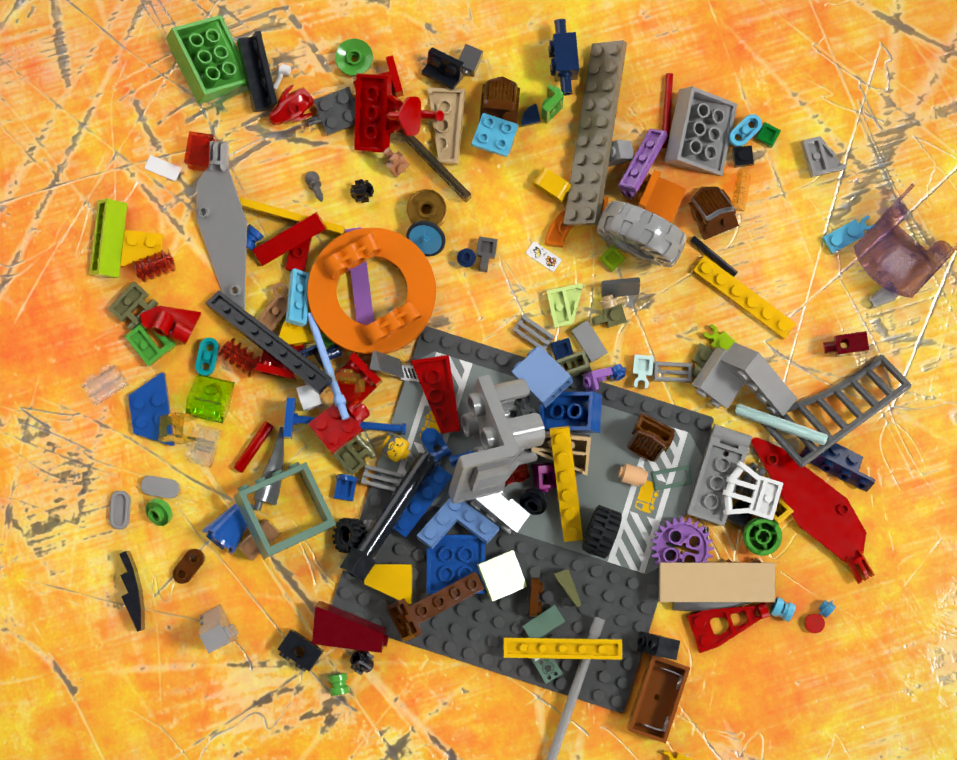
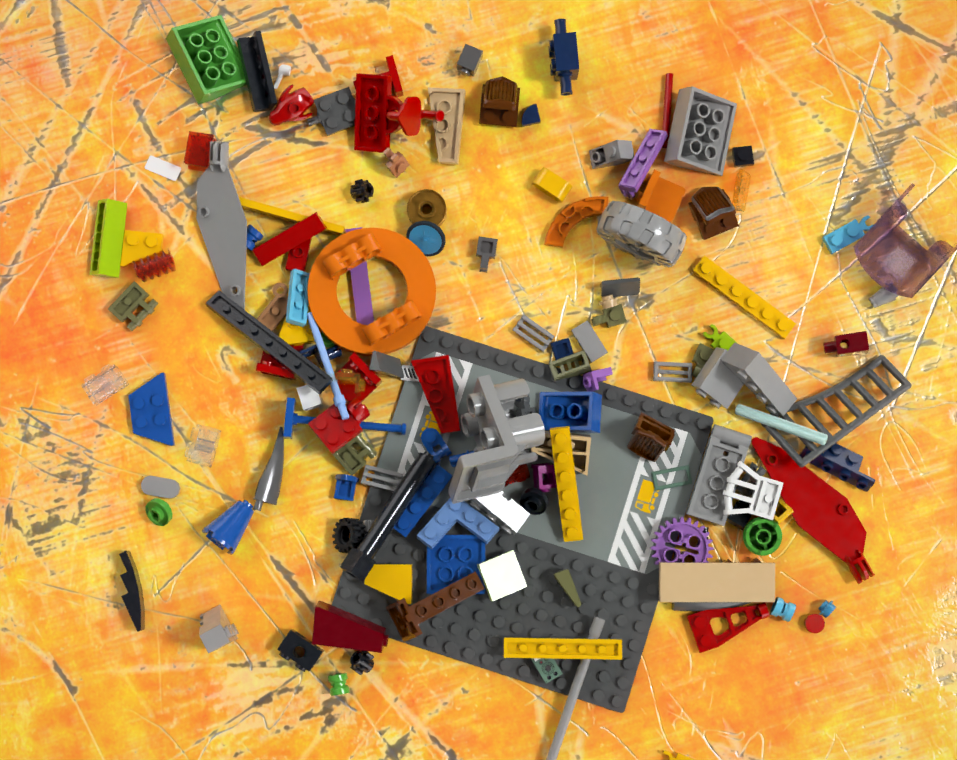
light grey tile [109,491,131,529] -> none
bright green plate [125,323,176,367] -> none
red panel [140,306,201,344] -> none
clear yellow piece [158,412,198,444] -> none
reddish brown plate [173,549,205,584] -> none
clear neon green slope [186,374,235,424] -> none
teal plate [195,338,220,376] -> none
clear red piece [218,338,261,378] -> none
sand green window [233,462,336,560] -> none
red axle [234,421,273,473] -> none
medium nougat brick [237,519,281,560] -> none
dark grey bar [305,171,323,202] -> none
bright green dish [335,39,373,76] -> none
yellow head [381,434,411,463] -> none
clear smoke tile [397,129,471,202] -> none
black bracket [421,47,464,90] -> none
dark blue plate [457,248,476,268] -> none
medium azure bracket [471,113,518,157] -> none
medium blue brick [512,345,573,408] -> none
sand green tile [522,605,565,638] -> none
white sticker [526,242,561,272] -> none
reddish brown plate [529,577,543,617] -> none
bright green bracket [542,84,564,123] -> none
yellowish green wing [546,283,583,329] -> none
dark tan plate [563,40,627,226] -> none
black tyre [582,505,622,559] -> none
lime tile [599,245,626,272] -> none
blue plate [609,364,626,381] -> none
light nougat brick [618,463,648,487] -> none
dark orange piece [626,654,690,744] -> none
light aqua plate [632,354,654,389] -> none
black brick [637,631,680,660] -> none
black bar [690,236,738,277] -> none
medium azure plate [729,114,762,147] -> none
green tile [755,122,781,148] -> none
light grey wing [801,136,847,178] -> none

